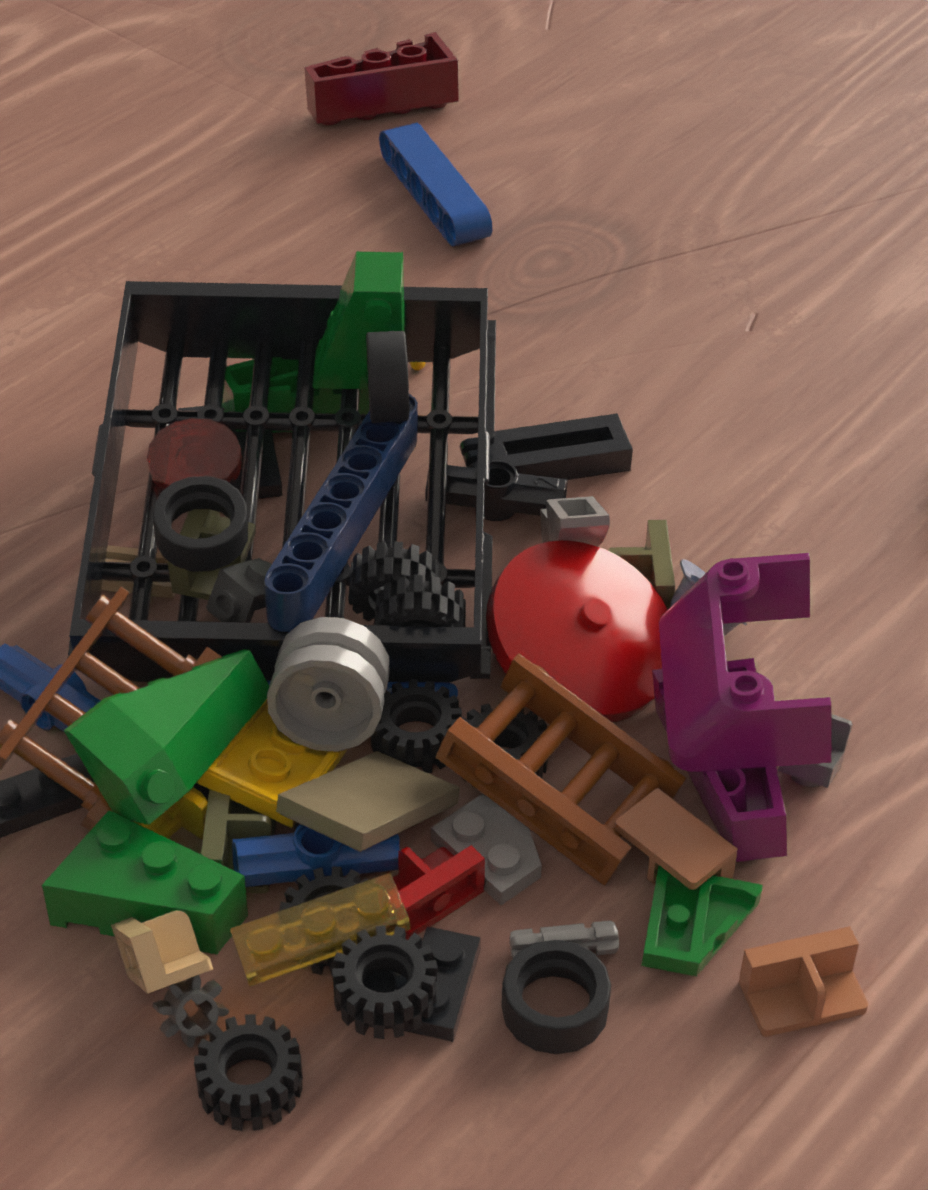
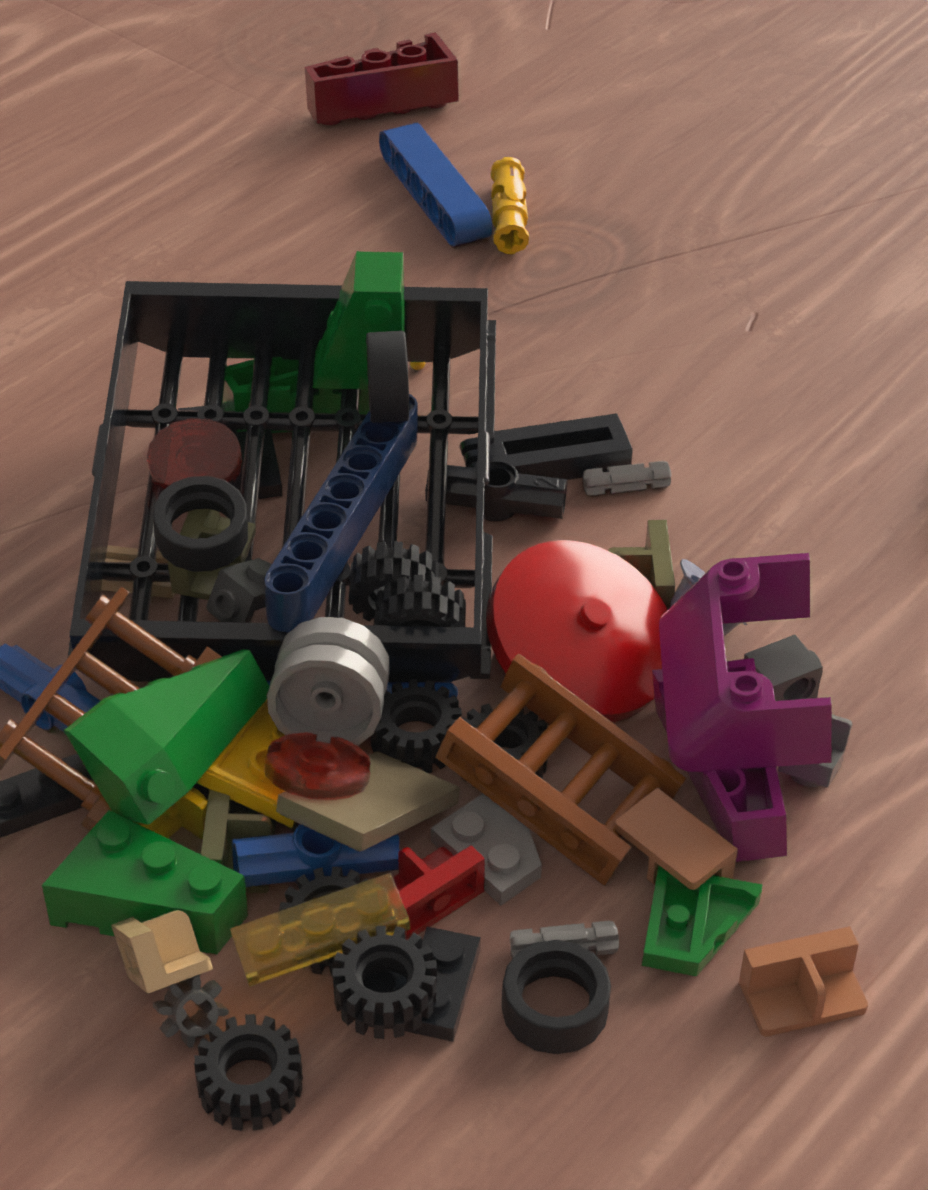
light grey slope [540,496,610,546] -> none
none -> clear red tile [264,732,371,800]
none -> yellow piece [490,157,529,254]
none -> light grey axle [582,461,672,496]
none -> dark grey brick [744,635,823,701]

